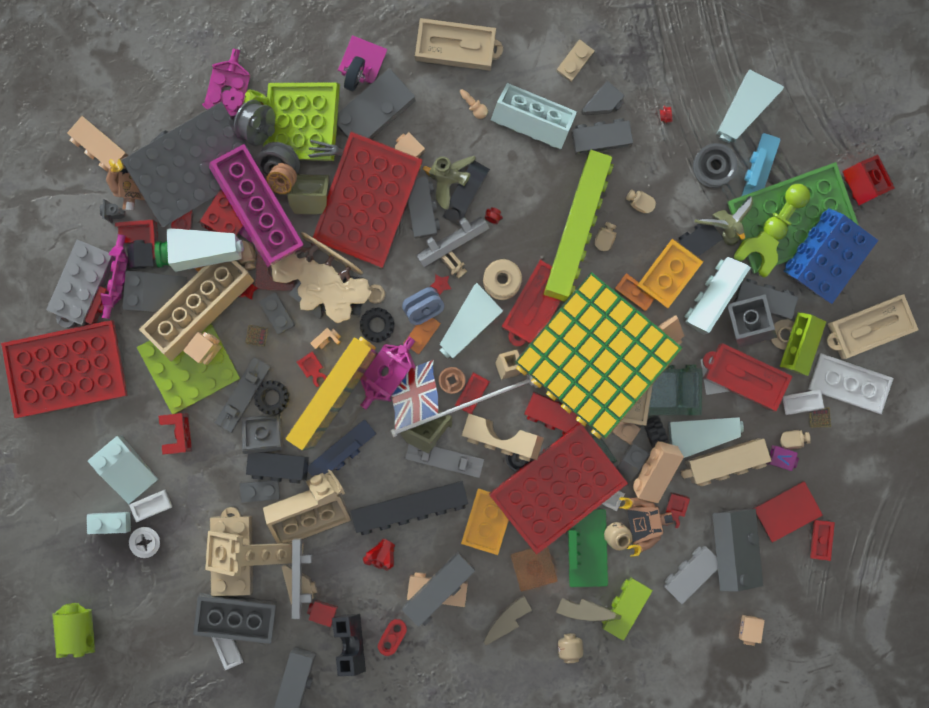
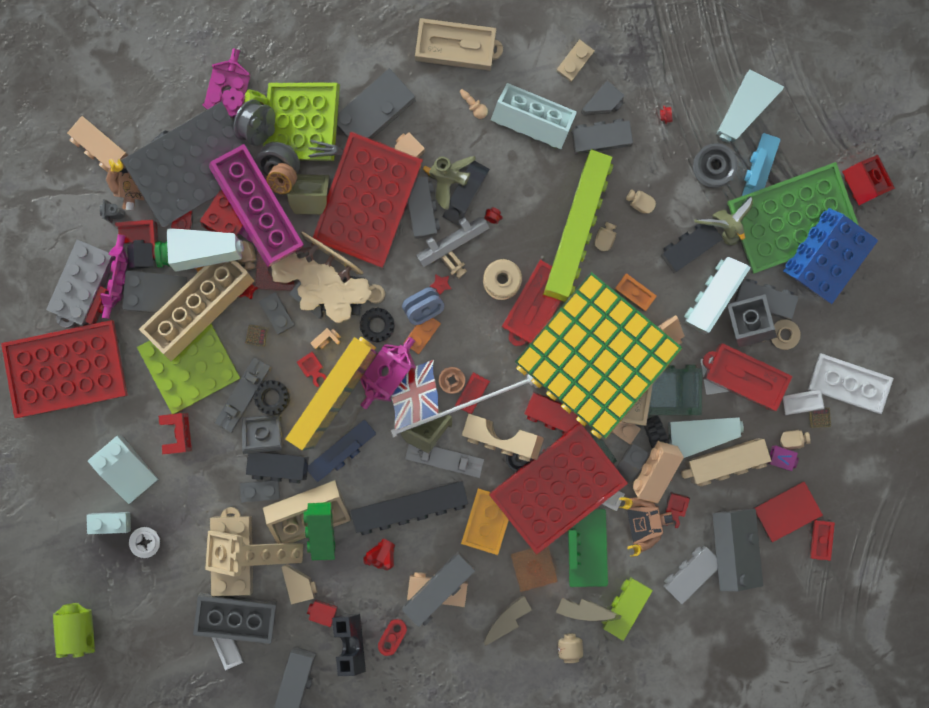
white tile [129,489,173,522] -> none
light nougat arch [183,332,222,365] -> none
light grey hinge [292,539,312,619] -> none
tan plate [305,470,345,506] -> none
dark pink plate [338,35,387,91] -> none
light aqua slope [440,283,503,359] -> none
tan brick [495,350,521,380] -> none
tan head [604,522,632,551] -> none
light orange plate [638,239,704,308] -> none
lime piece [734,184,810,278] -> none
light nougat brick [739,615,765,646] -> none
lime brick [780,312,826,376] -> none
tan piece [827,294,919,359] -> none
none -> green brick [304,502,336,561]

